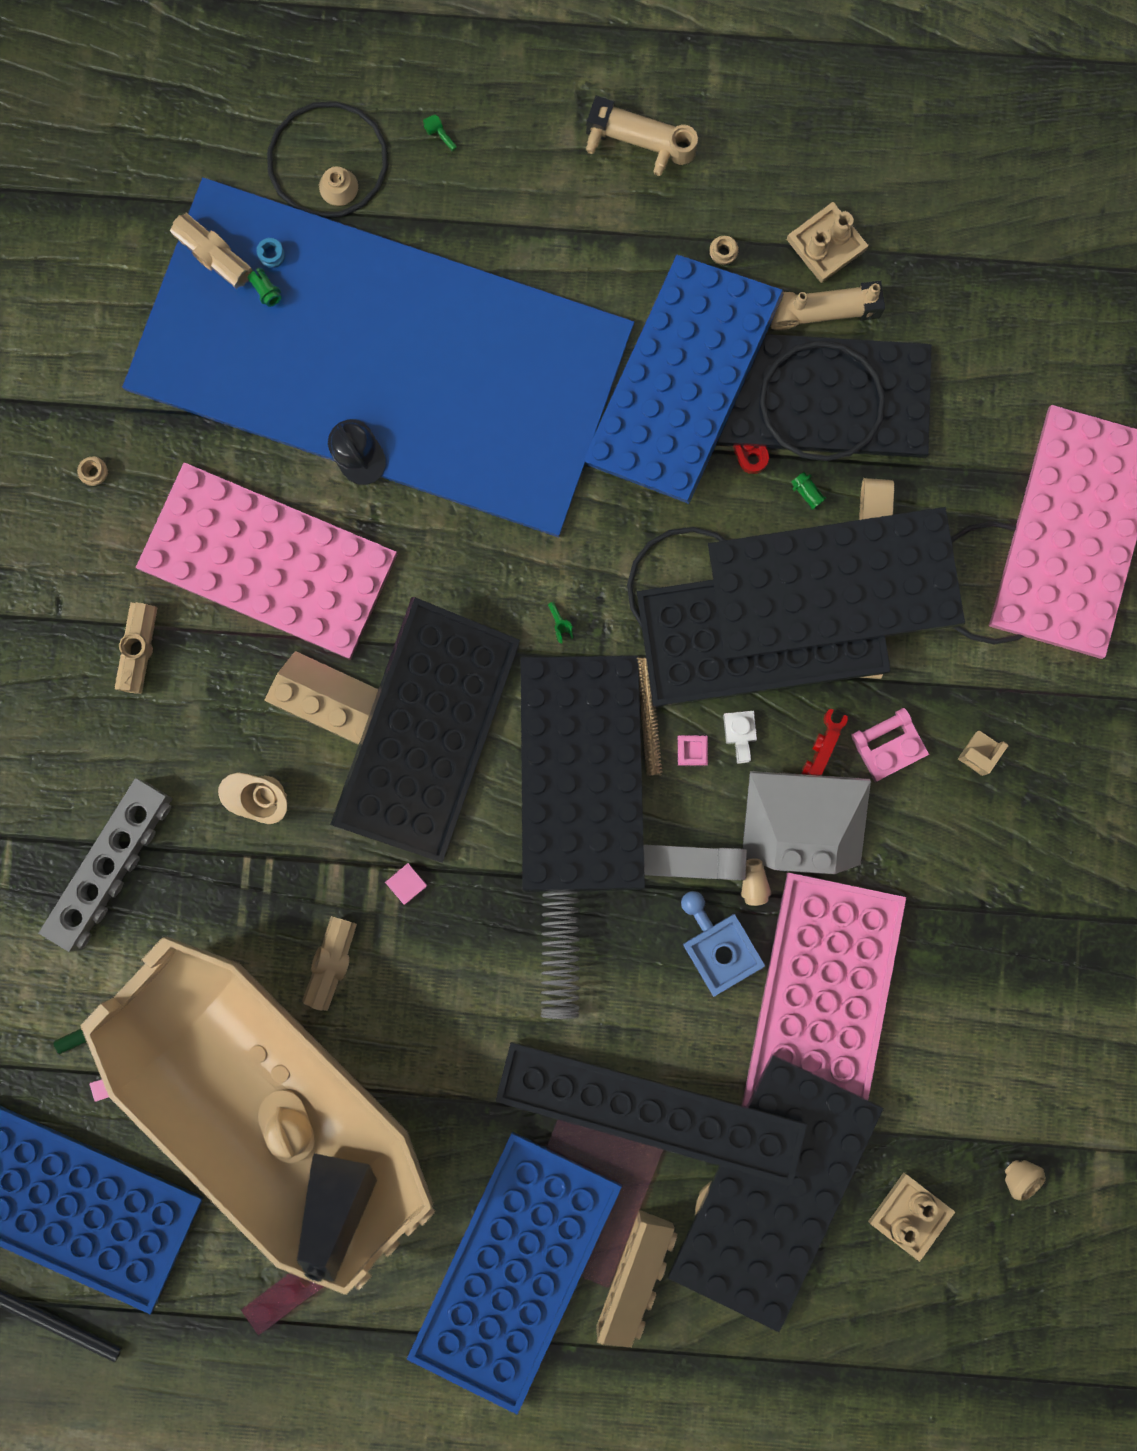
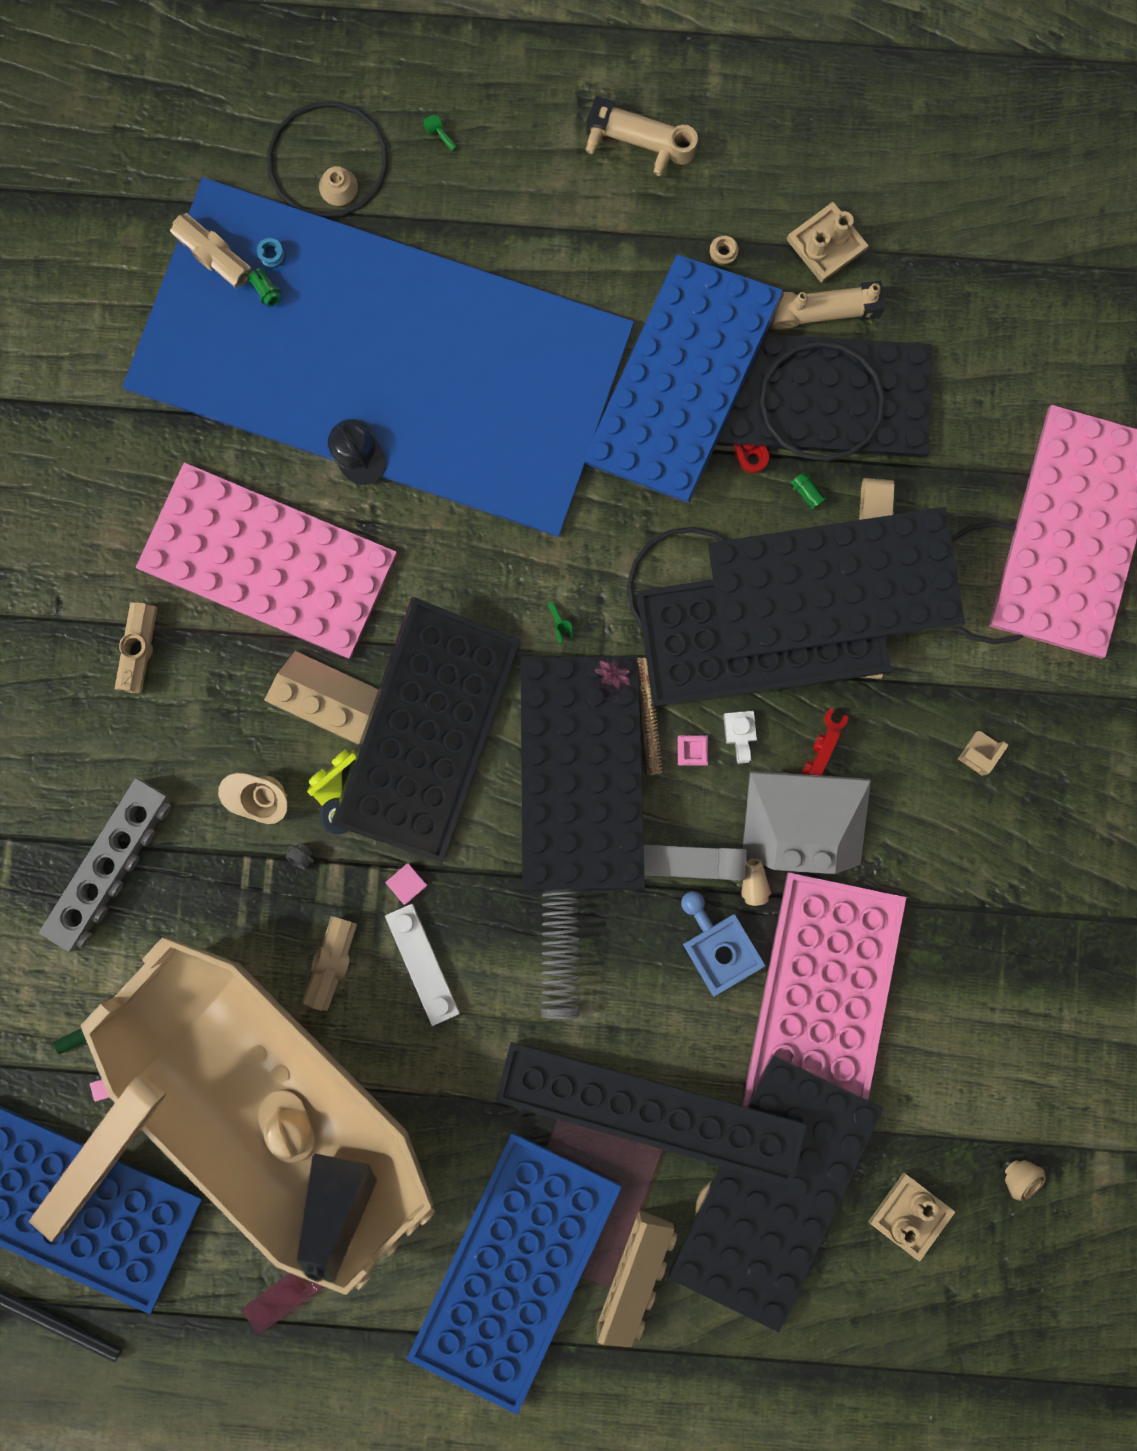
tan plate [78,456,108,486] -> none
bright pink plate [851,708,929,782] -> none
none -> tan beam [29,1073,166,1242]
none -> dark grey plate [286,843,314,870]
none -> neon yellow plate [307,749,356,835]
none -> white plate [385,904,460,1026]
none -> clear pink plant [594,660,631,689]

